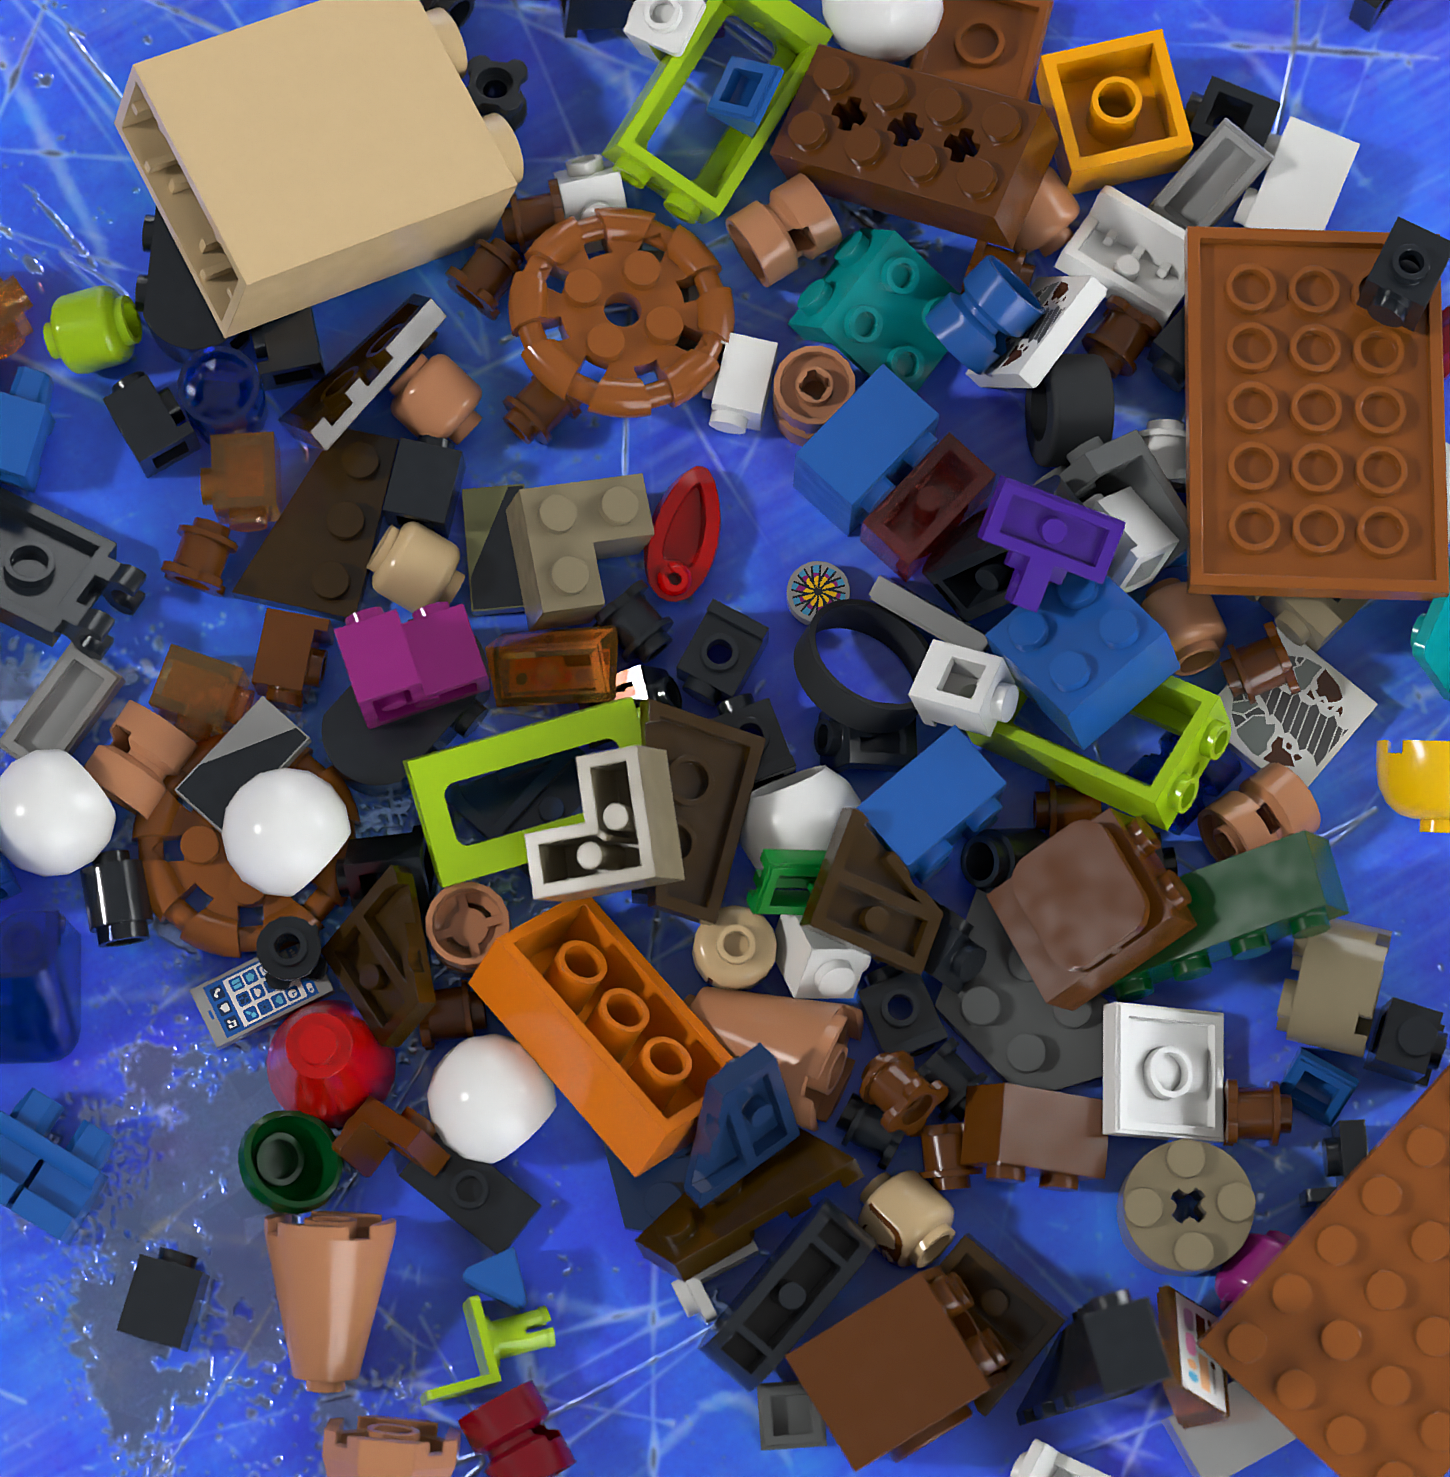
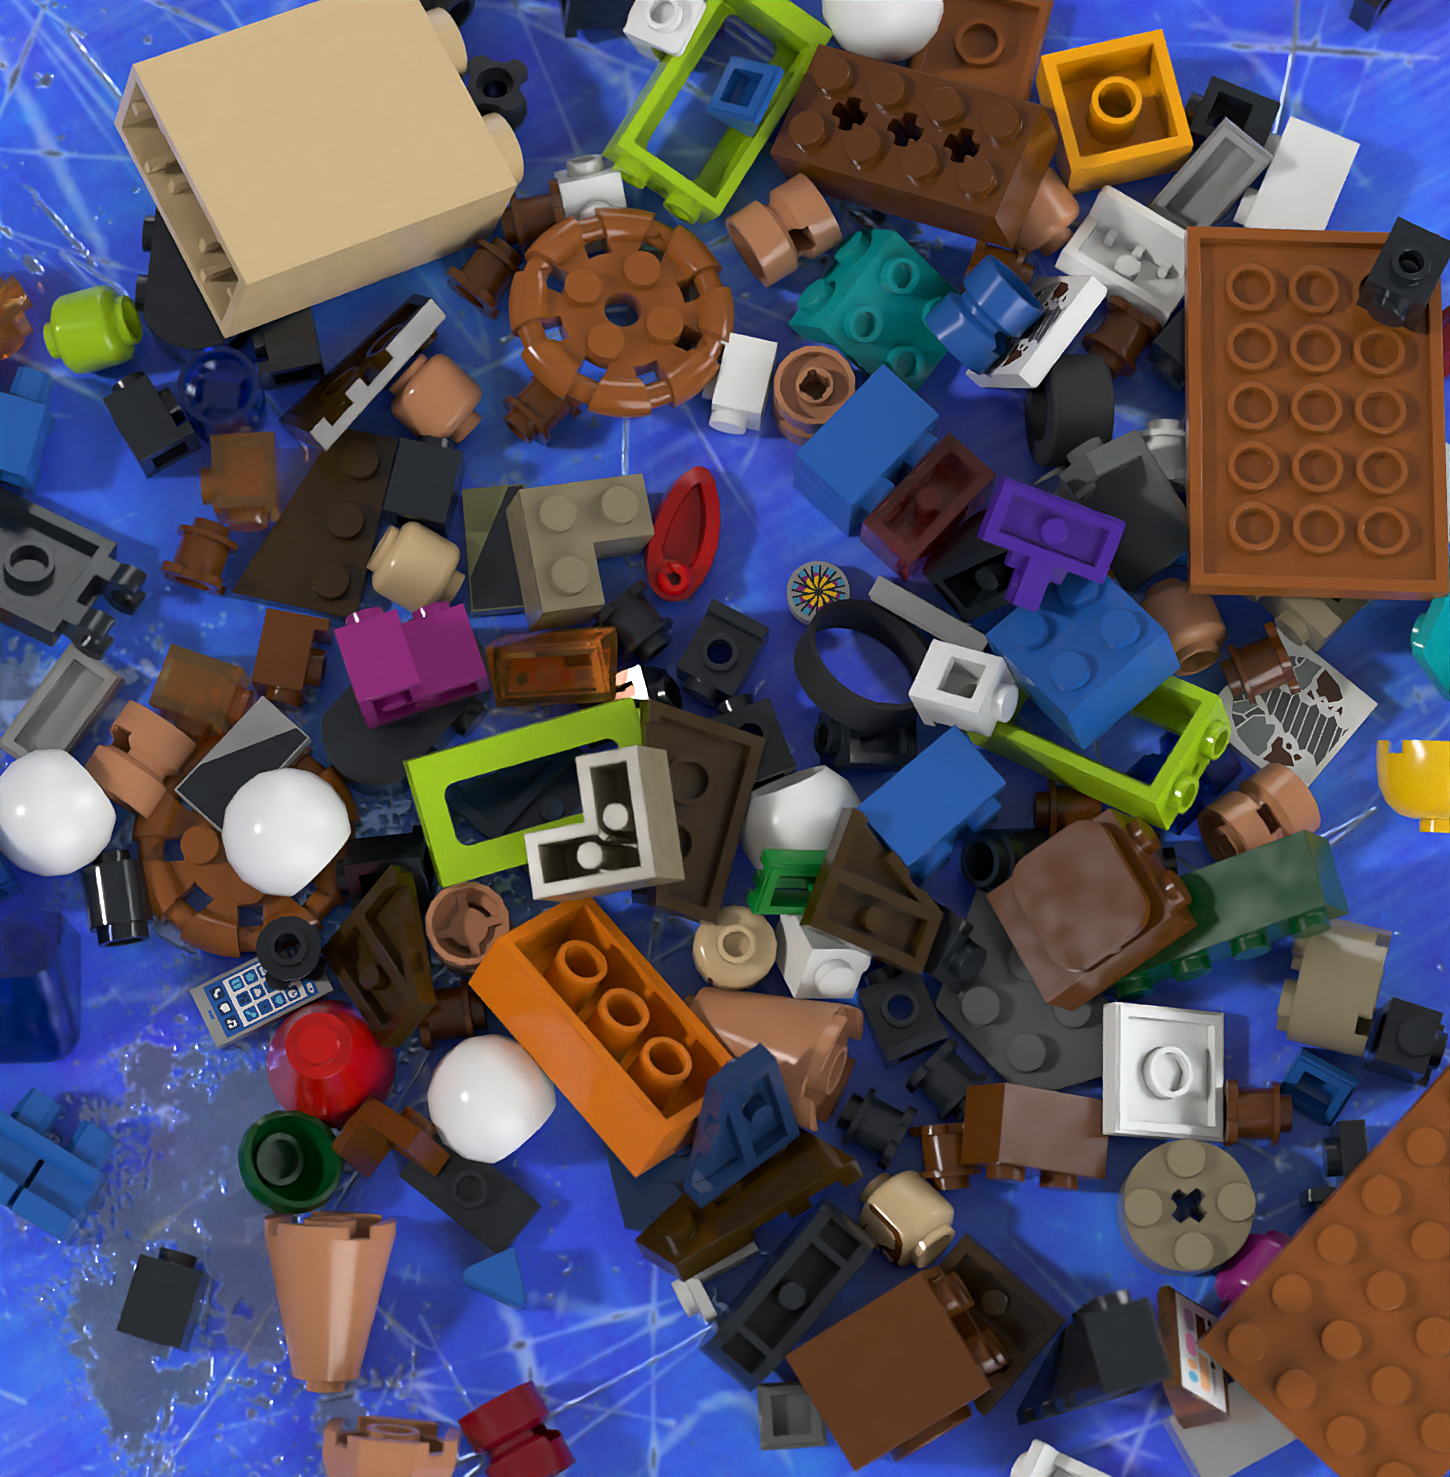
lime bracket [420,1295,556,1406] -> none
reddish brown brick [859,1051,949,1136] -> none
white brick [1083,487,1180,593] -> none

